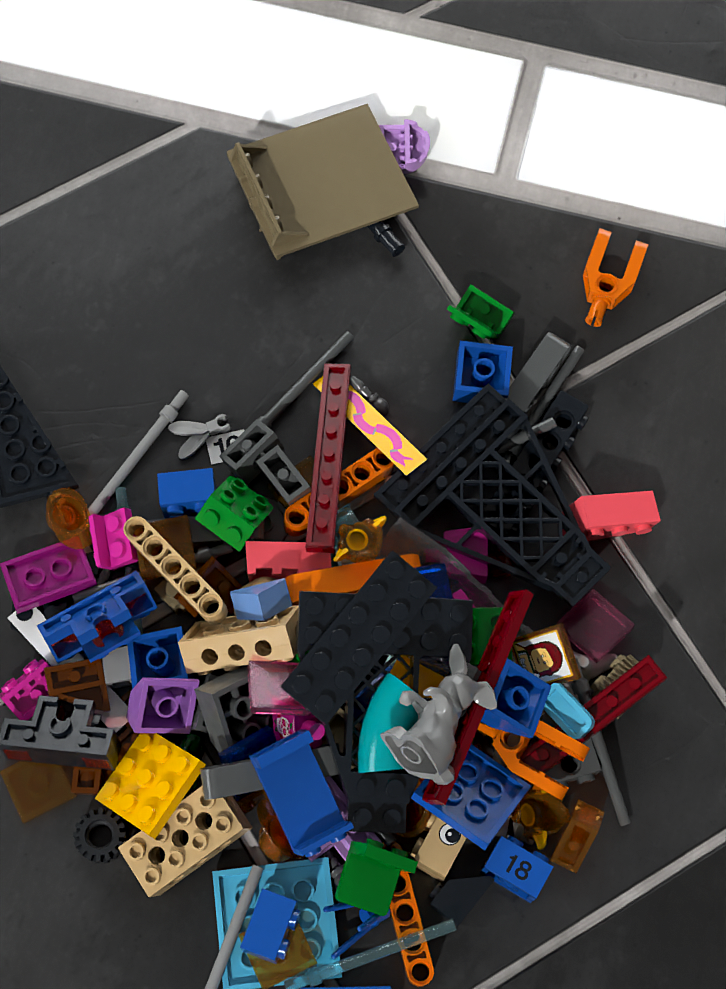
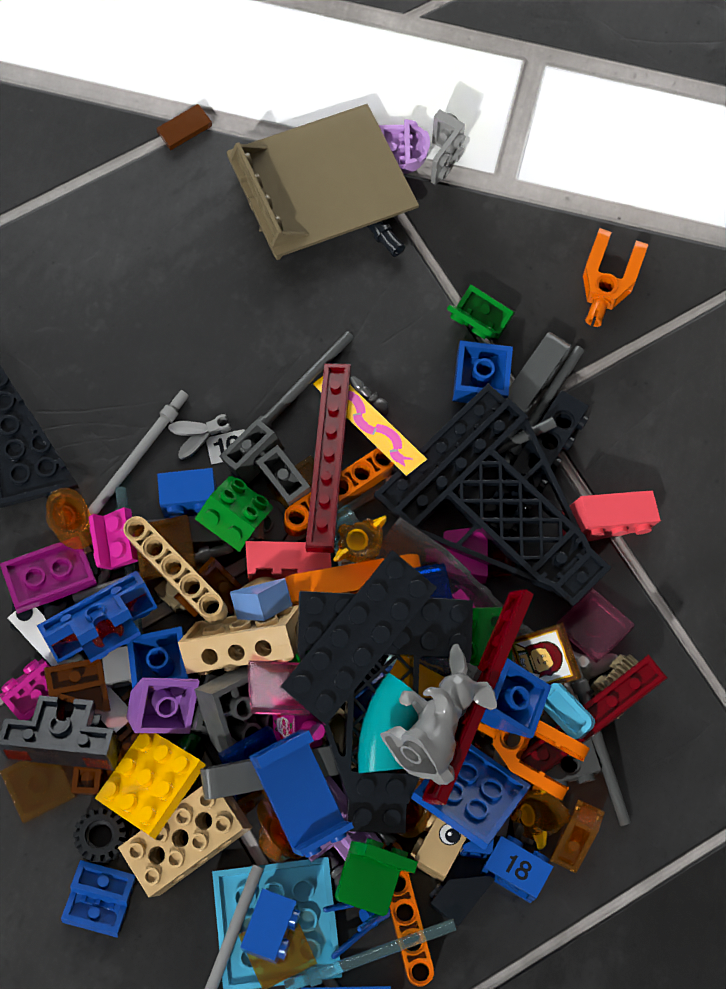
none -> blue slope [61,860,136,938]
none -> reddish brown tile [156,104,212,151]
none -> light grey bracket [431,109,466,185]
none -> blue slope [459,839,494,859]

